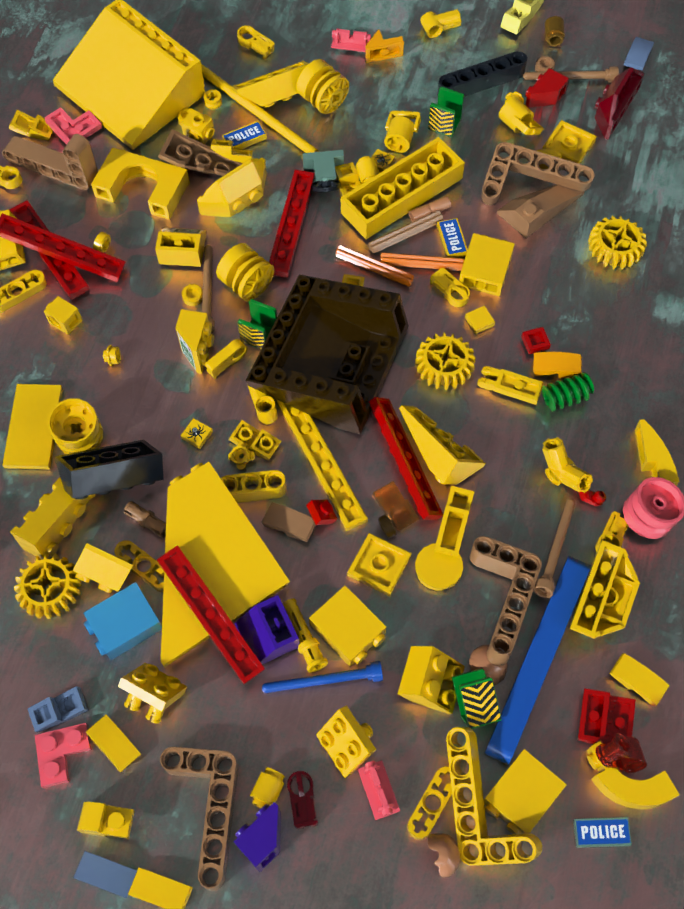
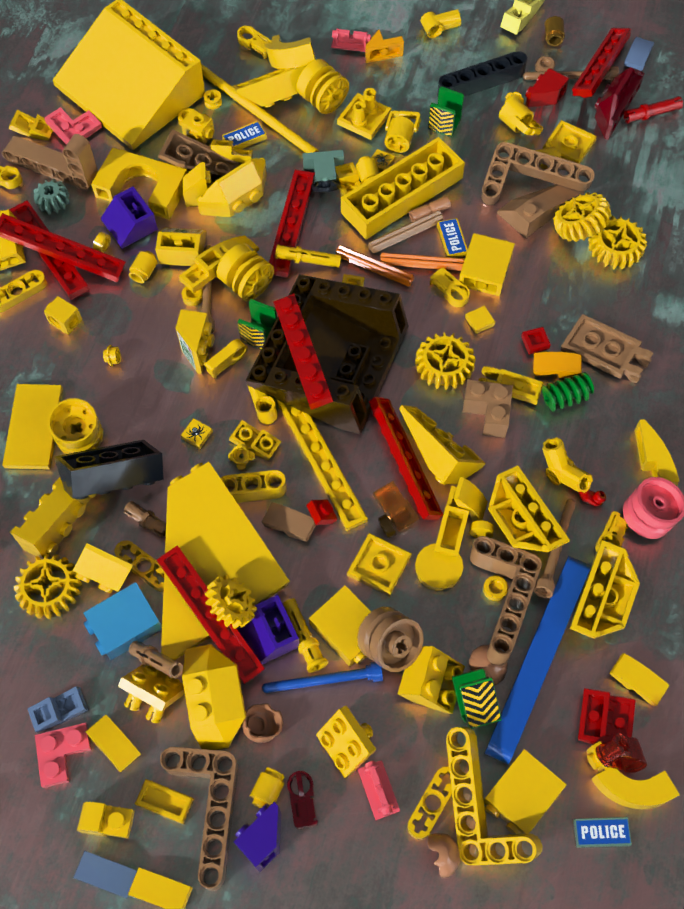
none -> sand green gear [34,179,69,215]
none -> dark purple slope [101,186,158,249]
none -> yellow brick [129,251,158,284]
none -> medium nougat pin [129,641,183,678]
none -> yellow tile [134,779,194,825]
none -> yellow slope [179,235,259,293]
none -> yellow wedge [182,644,246,750]
none -> yellow slope [183,162,212,207]
none -> yellow gear [205,575,257,629]
none -> nougat hair [242,703,284,743]
none -> yellow arch [265,35,316,69]
none -> red plate [273,294,334,410]
none -> yellow pin [275,244,341,268]
none -> yellow plate [337,88,392,140]
none -> medium nougat wheel [357,607,424,672]
none -> yellow slope [454,477,488,521]
none -> medium nougat brick [462,379,513,438]
none -> yellow tile [469,520,494,538]
none -> yellow tile [483,575,508,601]
none -> yellow wedge [488,465,570,552]
none -> yellow gear [553,192,612,242]
none -> medium nougat tile [561,314,653,383]
none -> red plate [572,28,631,98]
none -> red pin [623,96,683,123]

